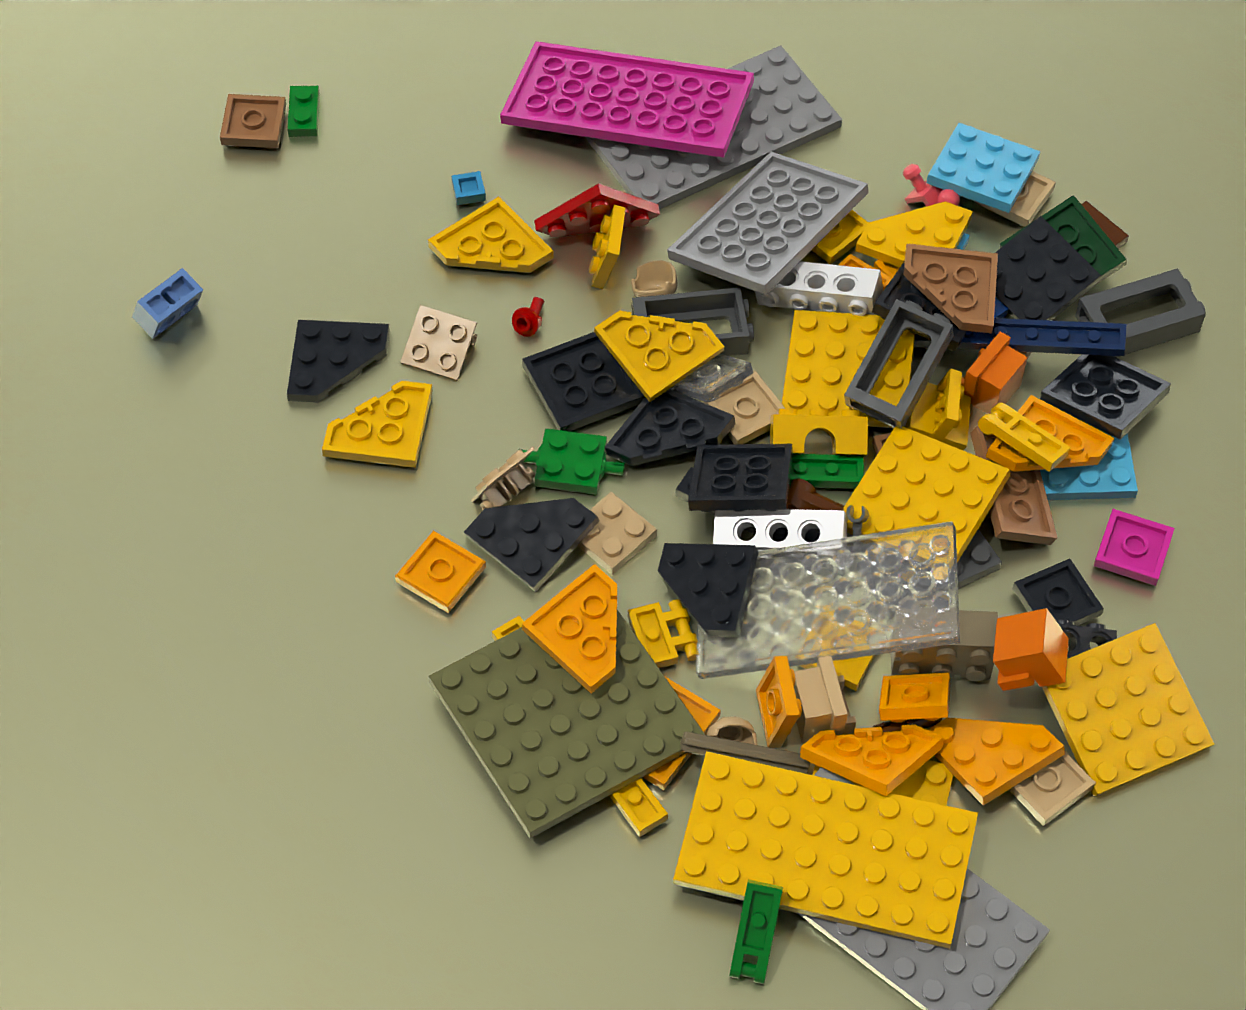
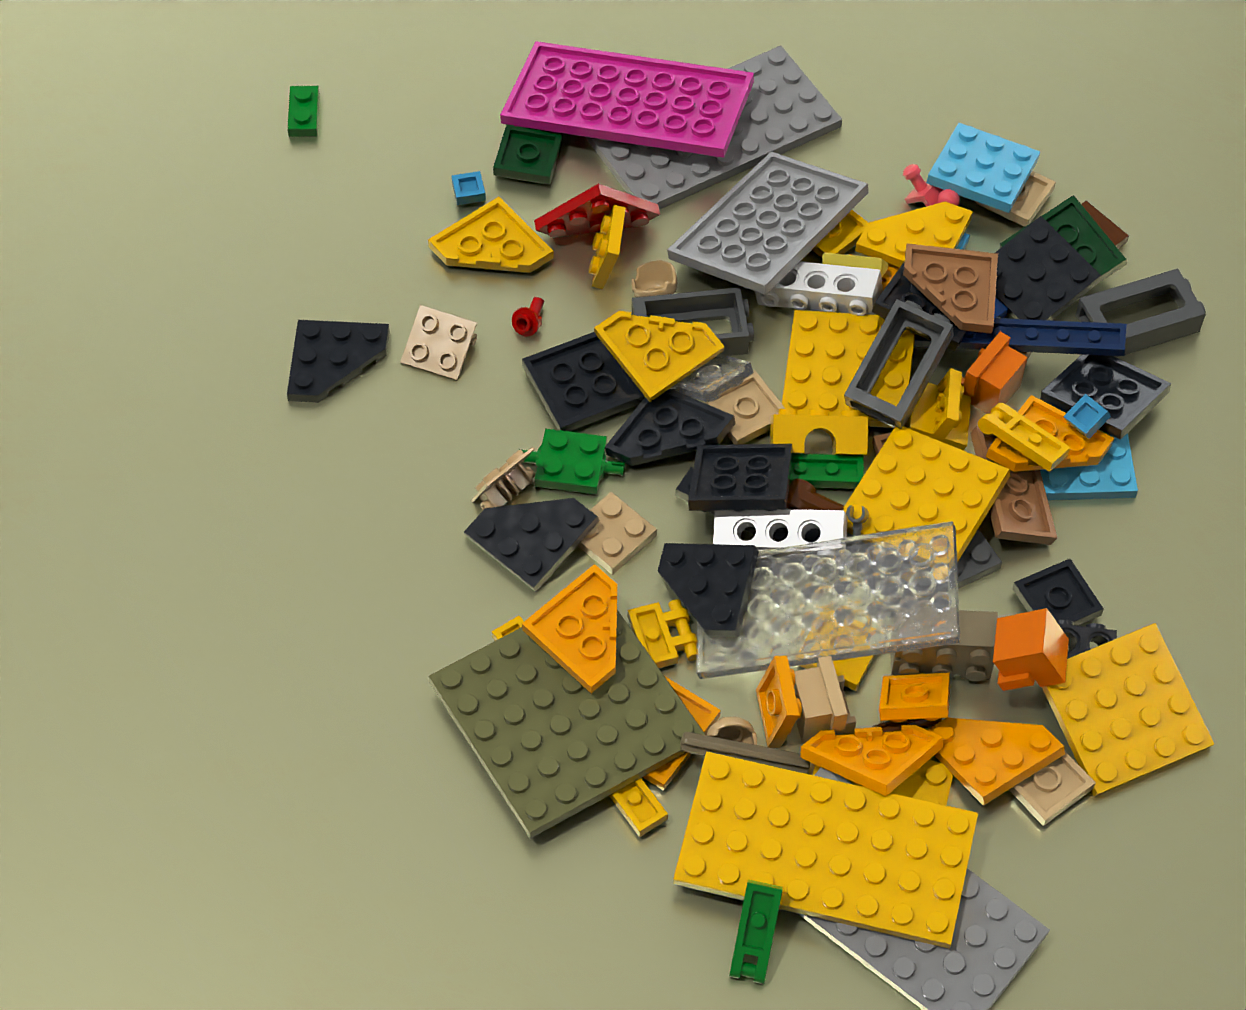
medium blue brick [132,268,203,339] -> none
medium nougat plate [220,94,286,148] -> none
yellow plate [322,381,433,468] -> none
light orange plate [395,530,486,613] -> none
dark pink plate [1094,509,1175,586] -> none
none -> dark green plate [493,124,563,184]
none -> light yellow slope [822,253,889,278]
none -> dark azure plate [1064,394,1111,439]

